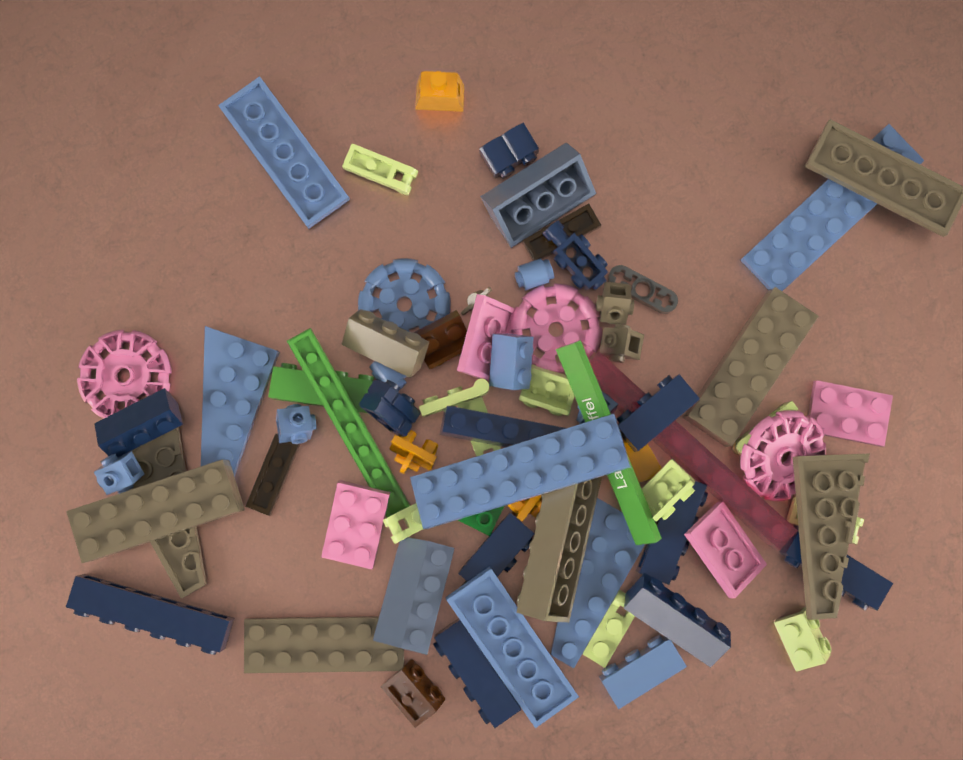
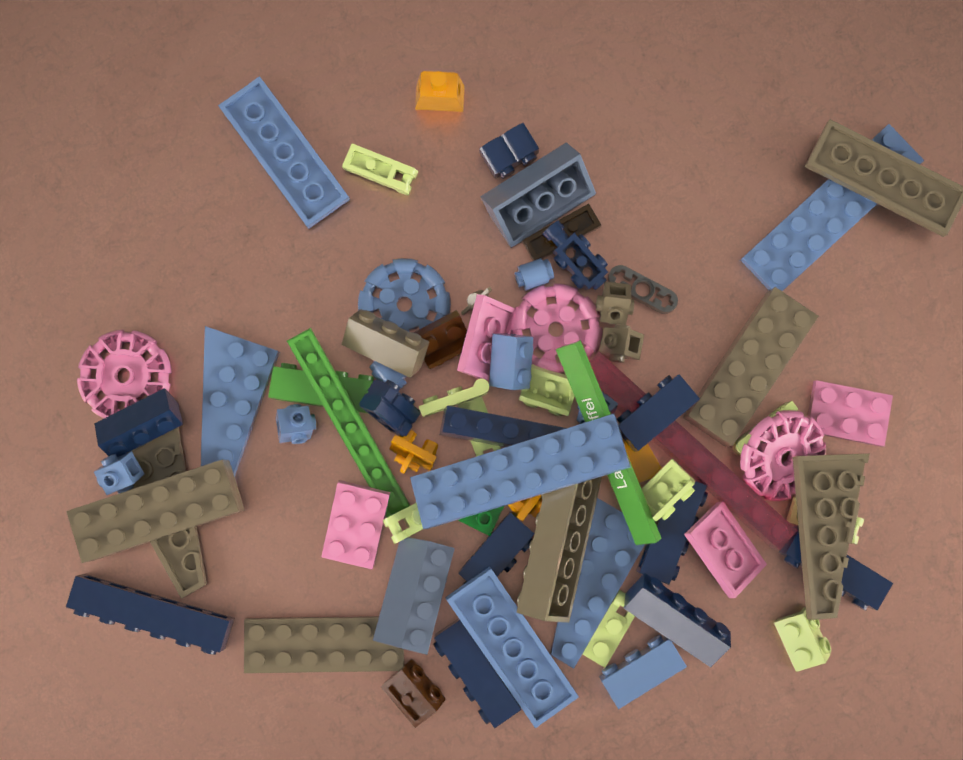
dark brown tile [245,433,300,516] -> none

